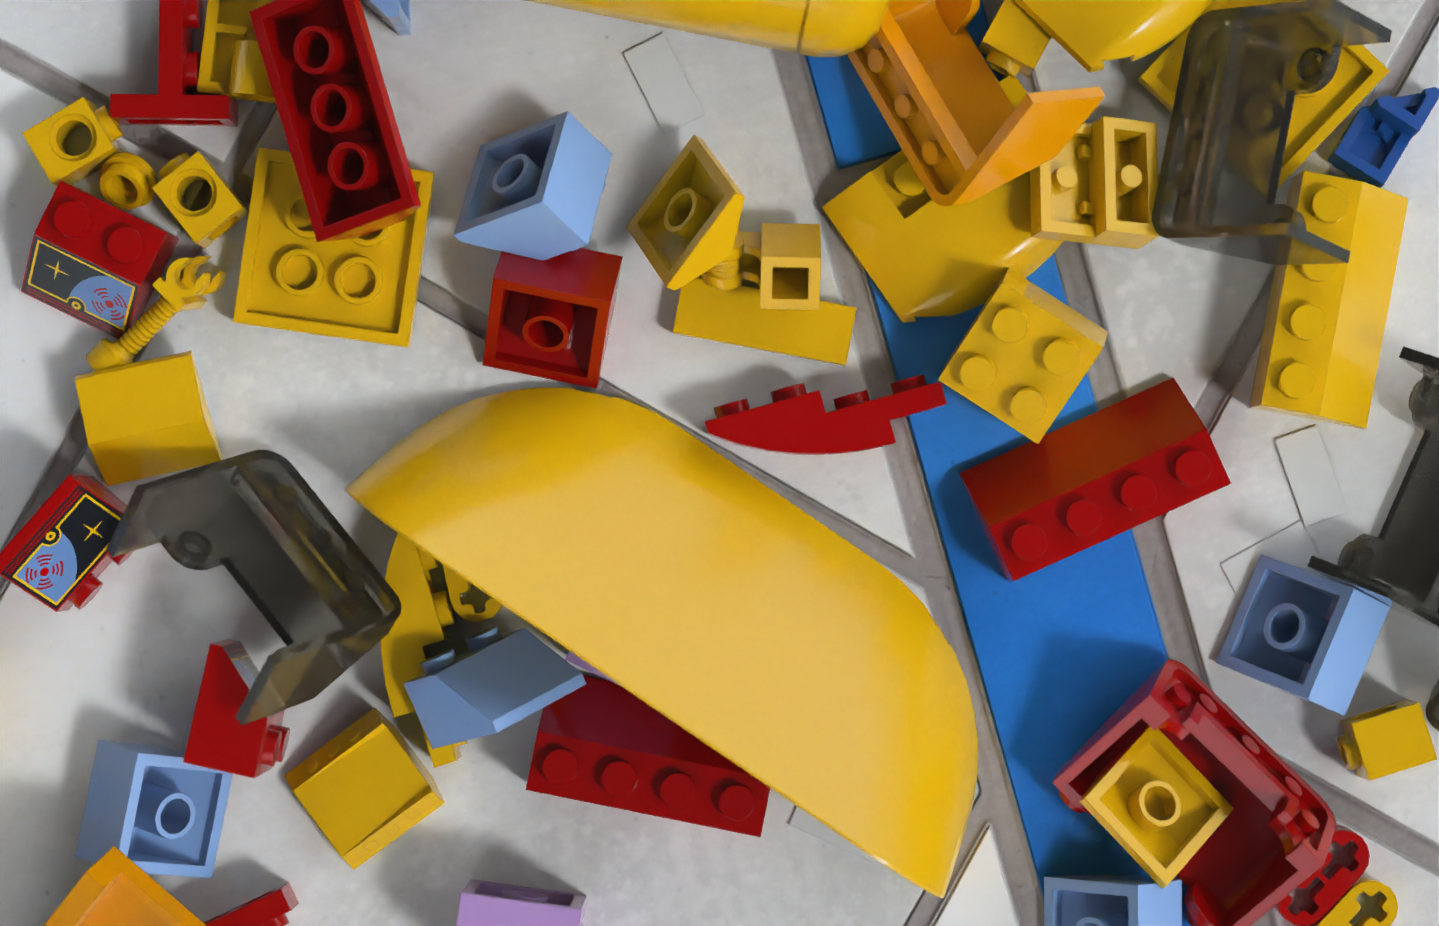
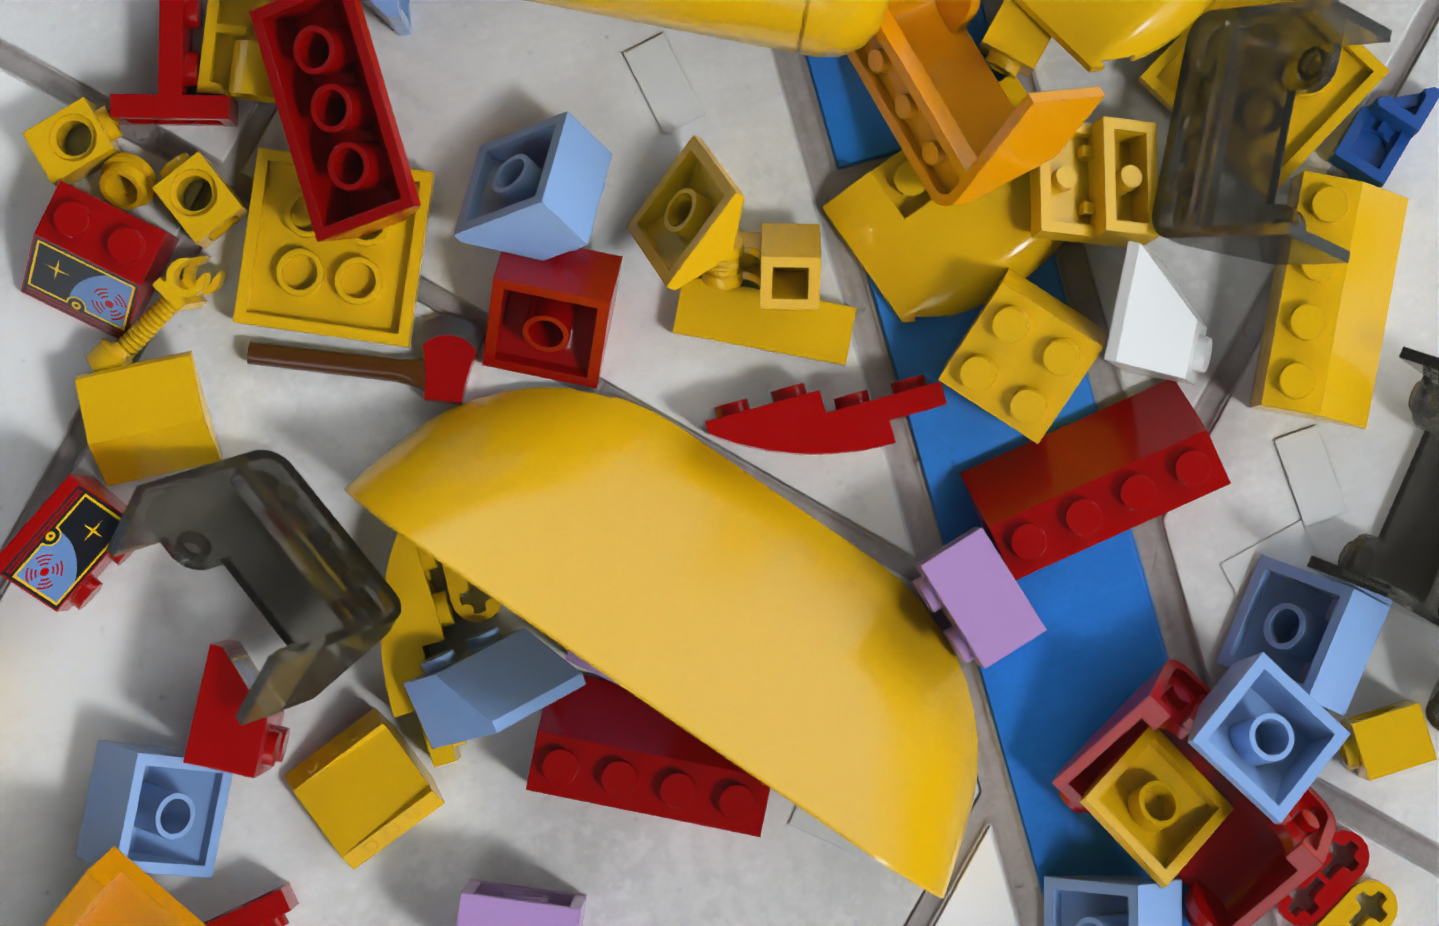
none -> piece [247,315,486,405]
none -> lavender brick [911,527,1047,669]
none -> white slope [1104,241,1213,385]
none -> light blue slope [1187,652,1351,824]

